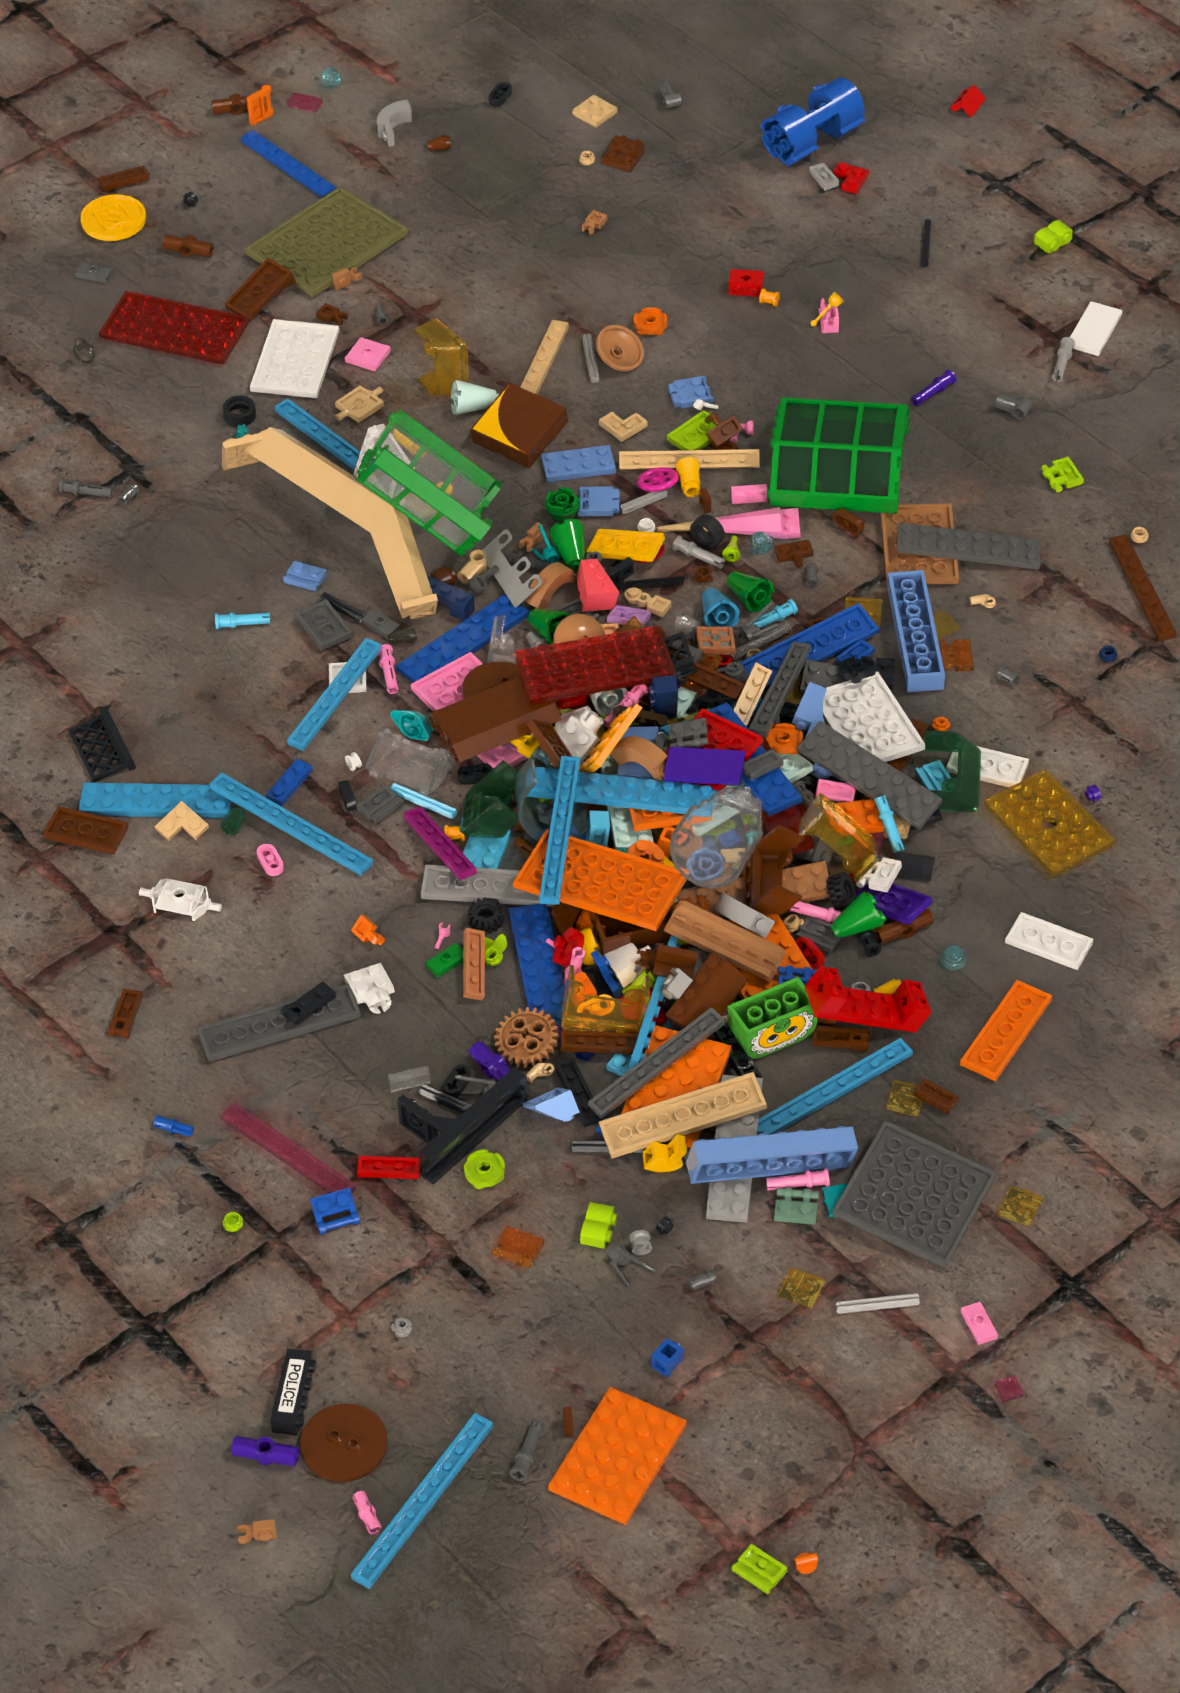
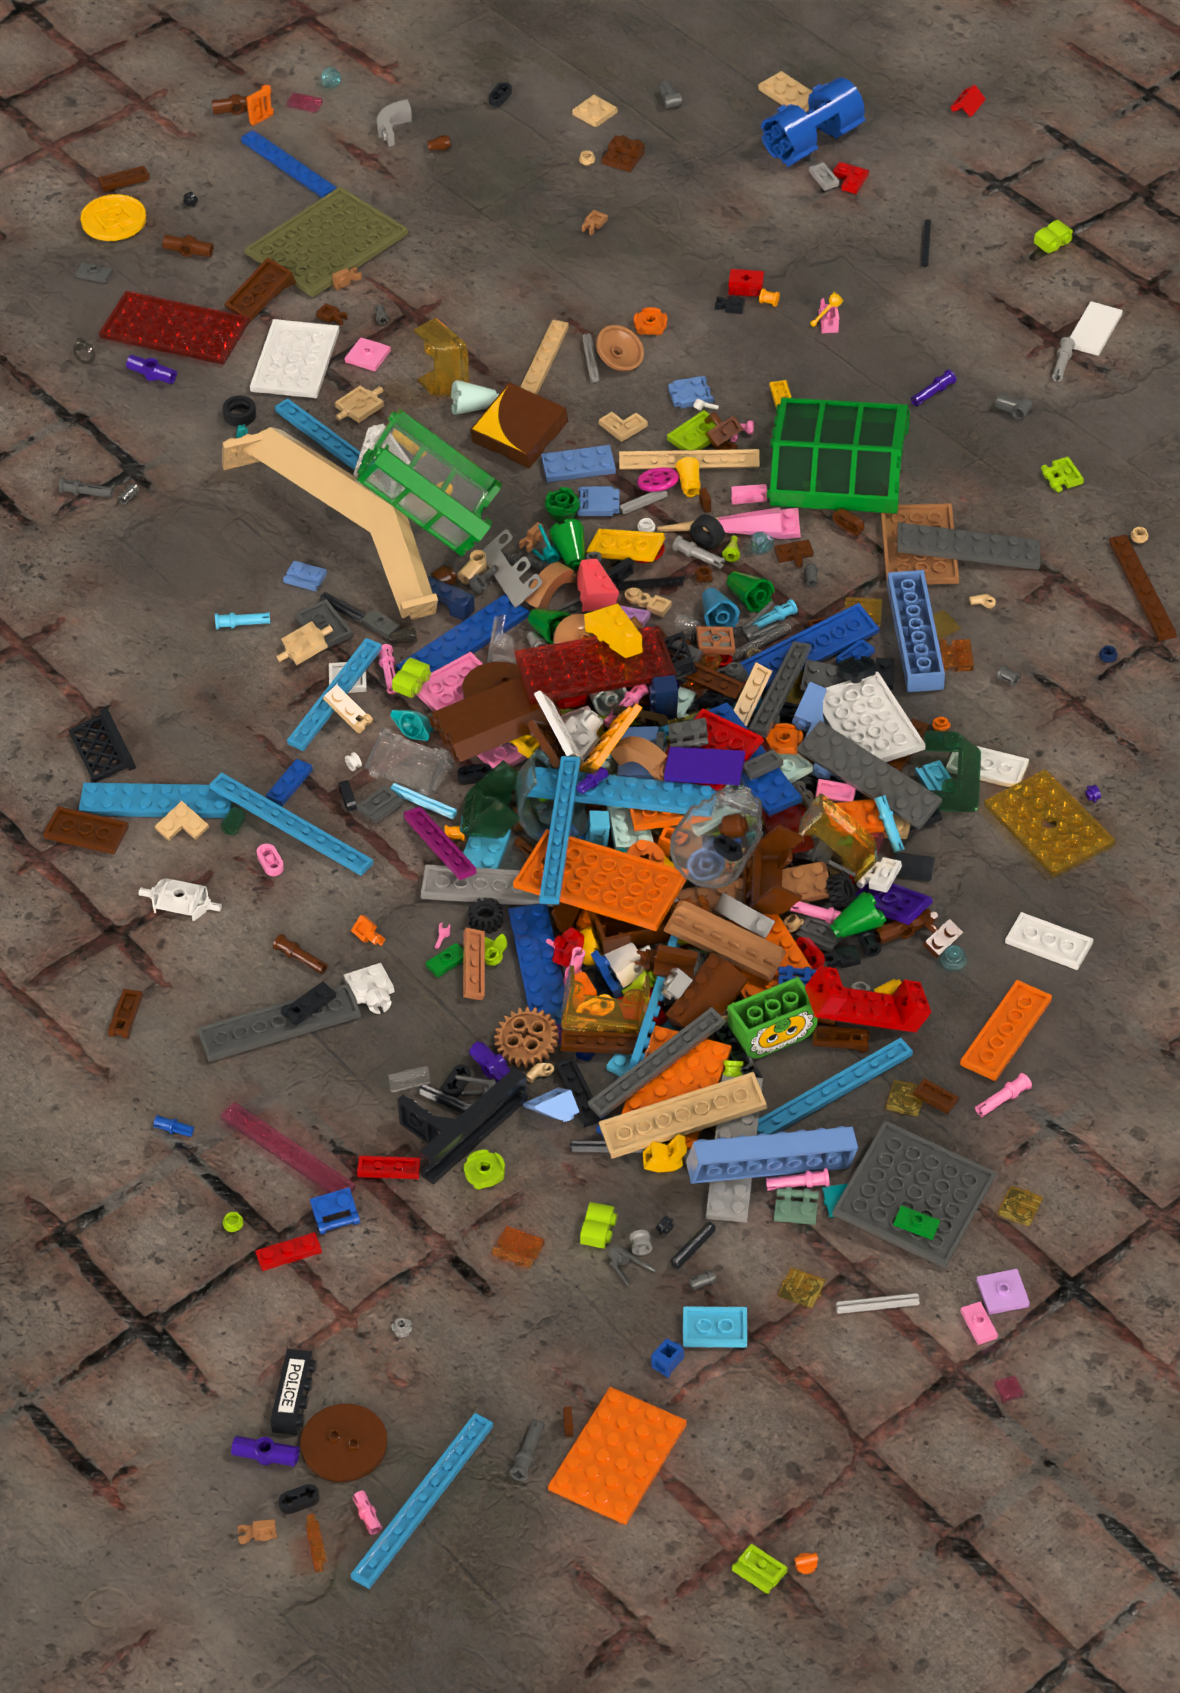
none -> dark purple piece [126,355,177,384]
none -> red plate [255,1232,322,1271]
none -> reddish brown pin [273,934,328,975]
none -> tan plate [276,621,333,665]
none -> black beam [278,1484,320,1514]
none -> clear orange plate [305,1514,327,1573]
none -> plate [323,685,373,733]
none -> lime brick [392,658,431,698]
none -> white tile [534,690,584,764]
none -> dark purple axle [576,767,608,794]
none -> yellow wedge [584,603,643,658]
none -> black axle [671,1222,716,1269]
none -> medium azure plate [683,1307,747,1347]
none -> black beam [713,835,743,862]
none -> black plate [715,296,745,314]
none -> reddish brown head [719,813,748,839]
none -> lime wheel [722,1060,744,1077]
none -> tan plate [758,71,813,113]
none -> yellow plate [769,380,792,409]
none -> dark grey piece [816,857,856,877]
none -> black plate [824,945,861,968]
none -> green plate [894,1205,940,1240]
none -> plate [922,912,964,958]
none -> bright pink pin [975,1073,1032,1117]
none -> lavender plate [976,1269,1030,1315]

